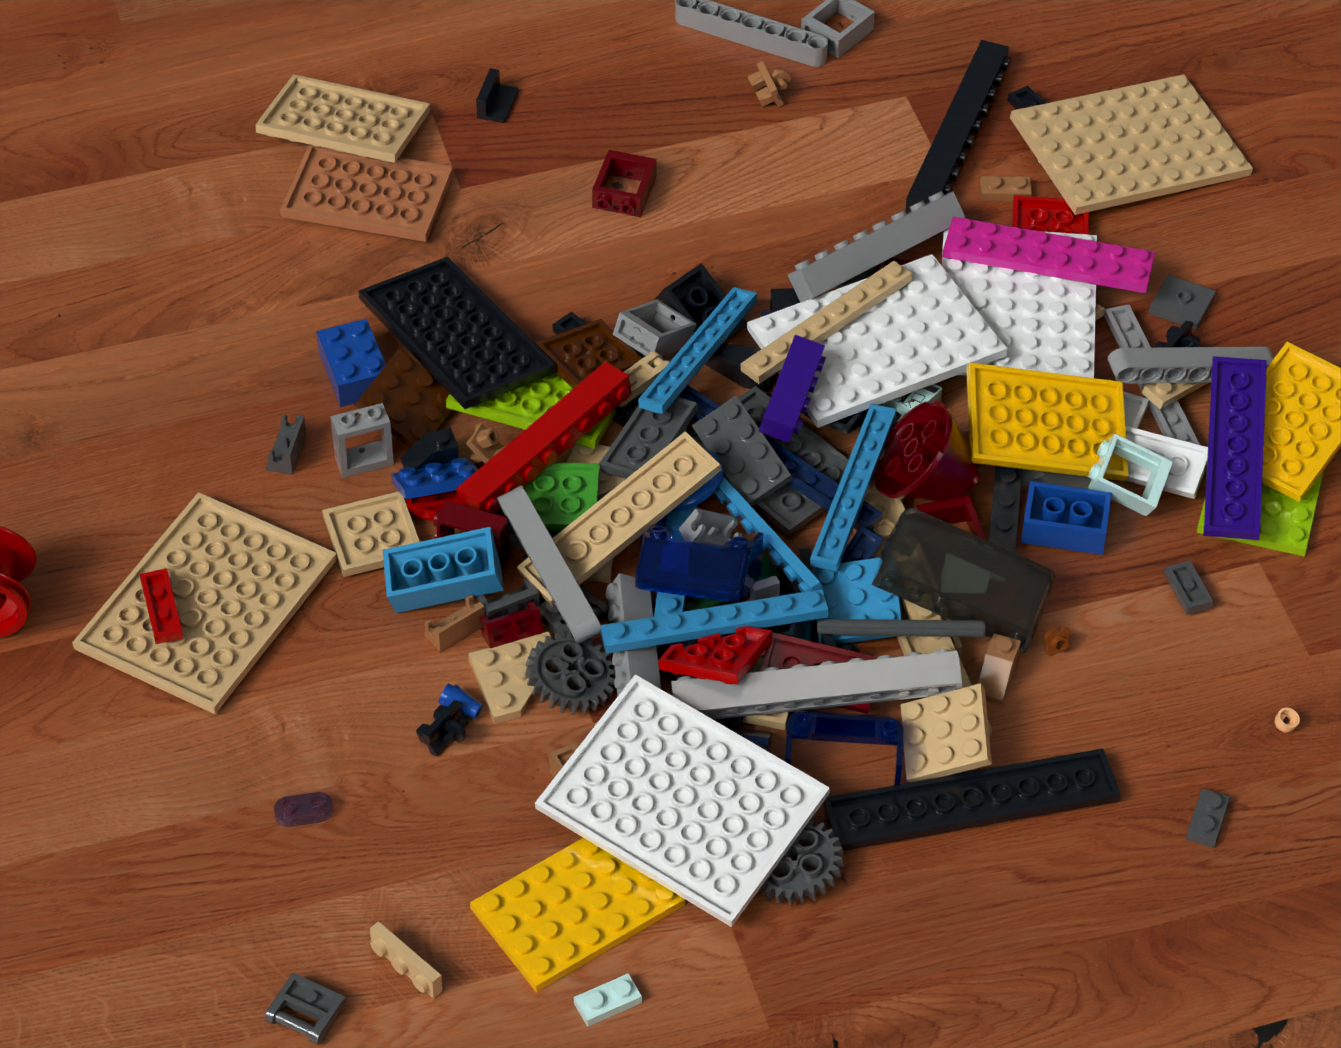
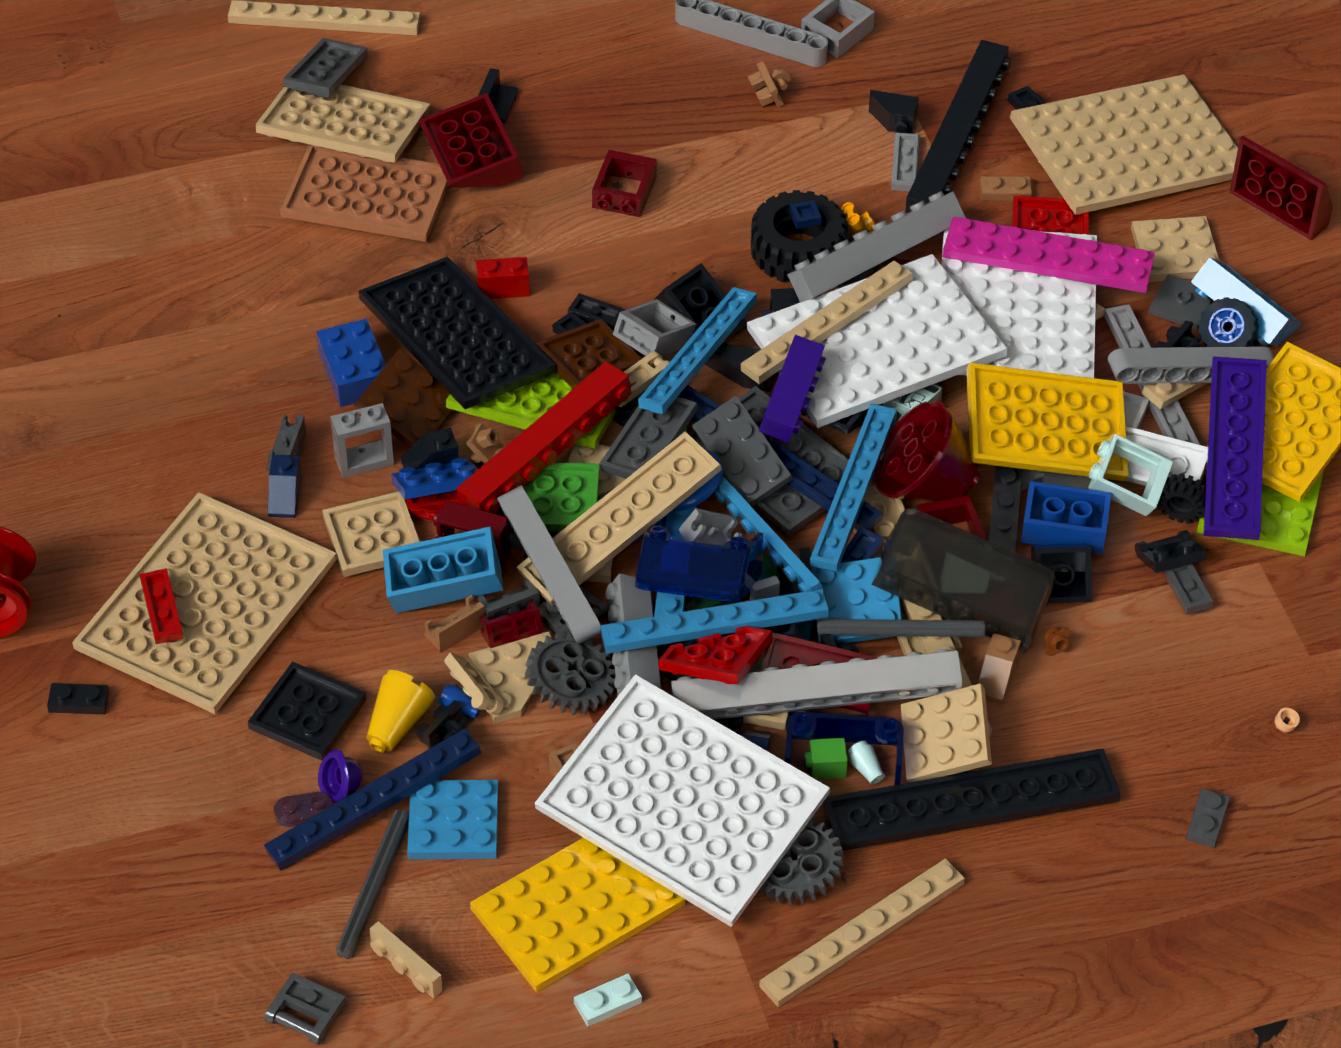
none -> black plate [47,683,109,715]
none -> tan plate [228,0,420,35]
none -> black plate [247,661,366,761]
none -> dark blue plate [264,729,481,870]
none -> dark blue slope [268,455,302,518]
none -> dark grey plate [284,38,367,97]
none -> dark purple hat [318,749,362,803]
none -> dark grey axle [336,809,409,959]
none -> yellow cone [366,670,436,753]
none -> dark azure plate [407,780,498,859]
none -> dark red slope [419,93,525,188]
none -> tan plate [444,652,503,715]
none -> red brick [476,257,530,299]
none -> black plate [567,293,625,331]
none -> black tyre [751,190,848,282]
none -> tan plate [759,858,965,1007]
none -> dark blue plate [789,200,822,229]
none -> bright green brick [804,738,847,780]
none -> light orange plate [841,202,876,236]
none -> light aqua cone [847,740,885,785]
none -> black slope [869,90,919,134]
none -> light grey tile [891,133,920,191]
none -> black slope [1031,543,1092,603]
none -> tan plate [1131,216,1219,282]
none -> black plate [1135,530,1206,573]
none -> black tyre [1157,474,1206,524]
none -> slope [1191,257,1302,346]
none -> black wheel [1198,297,1259,347]
none -> dark red slope [1230,136,1333,240]

